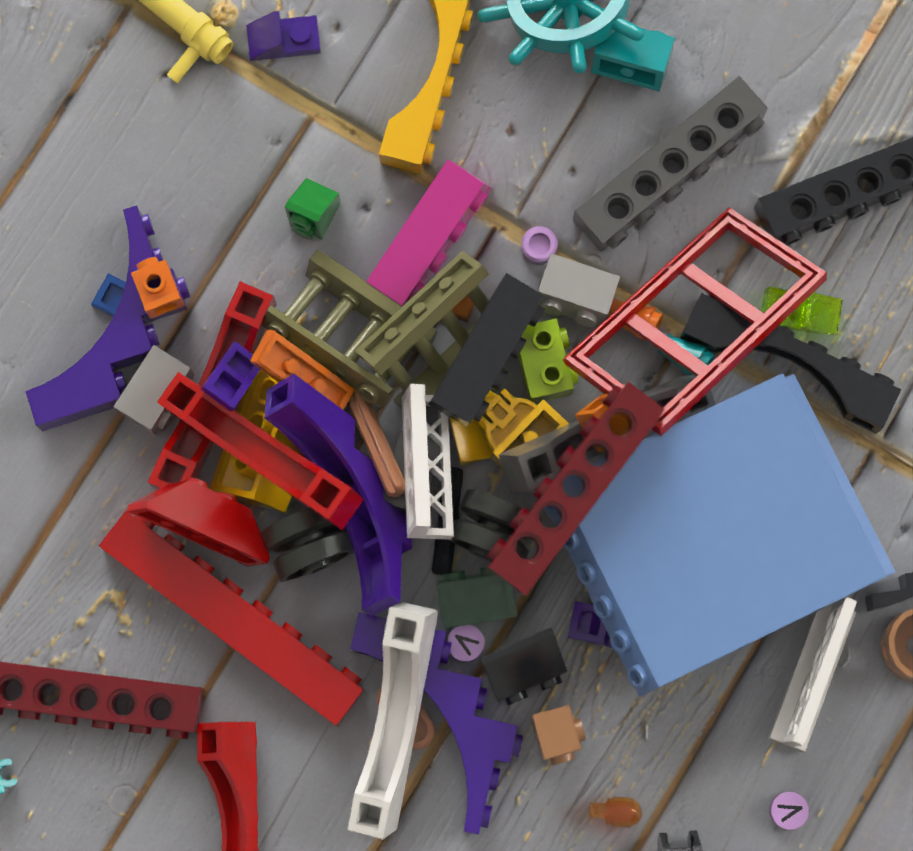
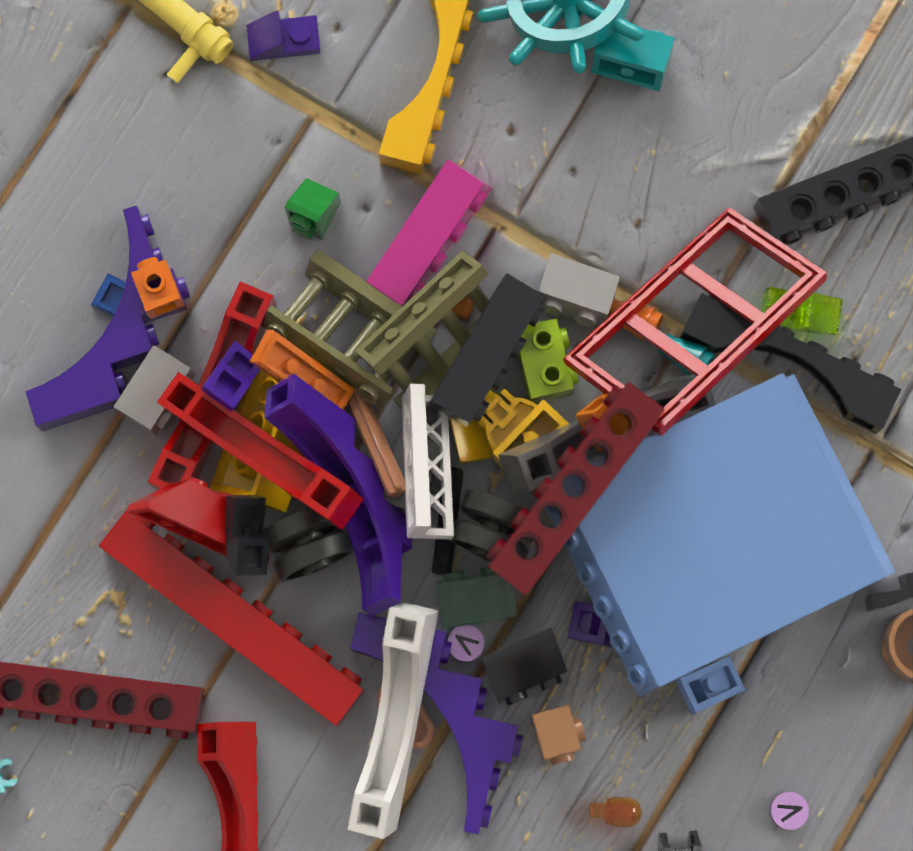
lavender tile [521,226,558,264] -> none
dark grey brick [573,76,768,252] -> none
white fence [768,597,857,752] -> none
none -> black slope [225,495,271,576]
none -> medium blue slope [675,656,745,715]

